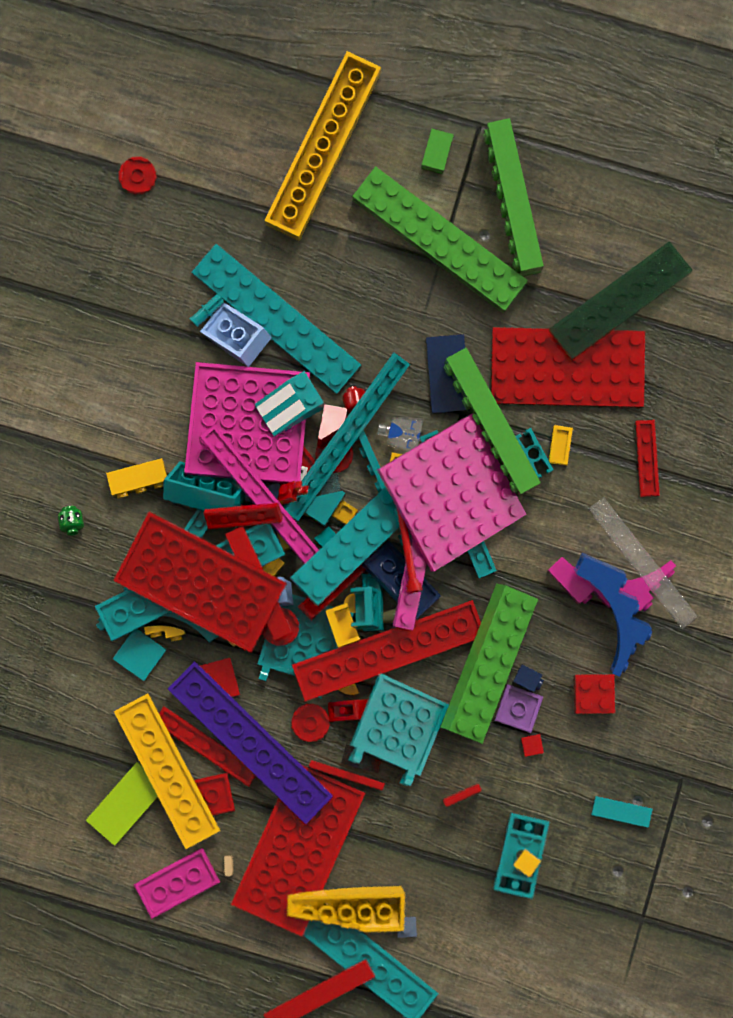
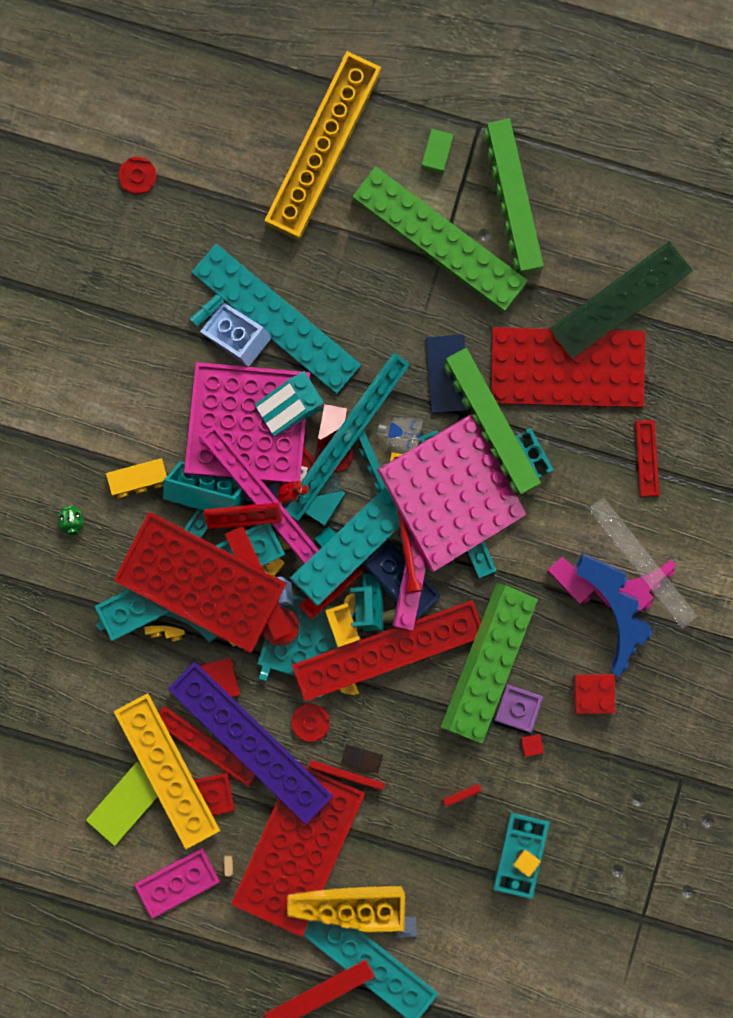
teal tile [113,629,167,681] -> none
red slope [328,699,368,722] -> none
yellow tile [332,500,358,525] -> none
red head [342,386,366,414] -> none
teal plate [348,674,449,786] -> none
dark blue brick [512,664,544,692] -> none
yellow tile [549,425,573,466] -> none
teal tile [591,796,652,828] -> none

